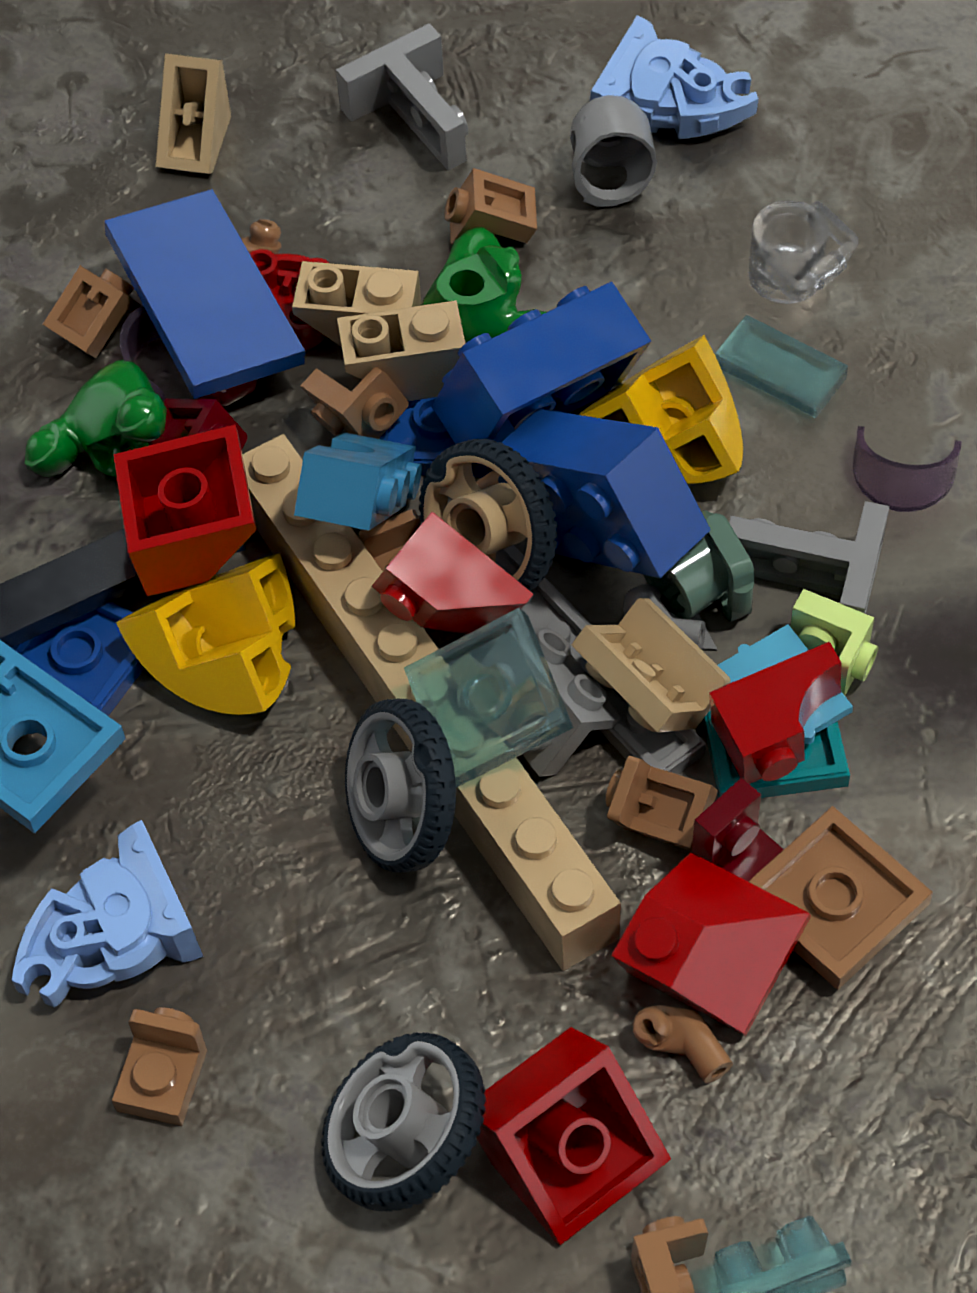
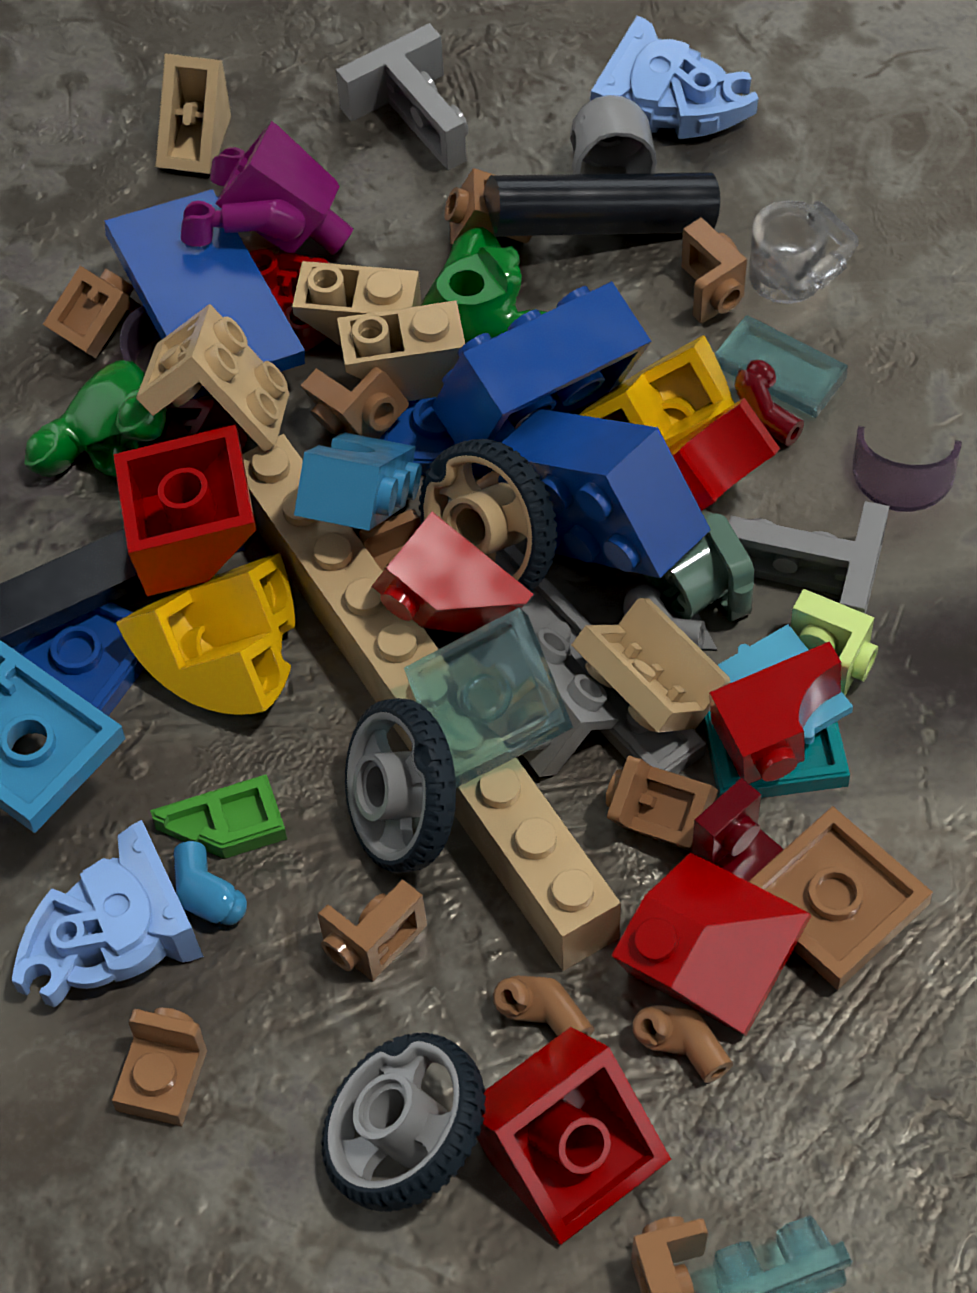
none -> tan bracket [136,304,289,452]
none -> bright green tile [150,774,287,859]
none -> dark azure arm [173,841,247,926]
none -> magenta torso [181,121,354,255]
none -> medium nougat bracket [317,879,427,981]
none -> black brick [483,172,720,237]
none -> medium nougat arm [493,975,594,1036]
none -> red arch [669,398,780,511]
none -> medium nougat bracket [681,218,747,324]
none -> dark red arm [734,359,804,446]

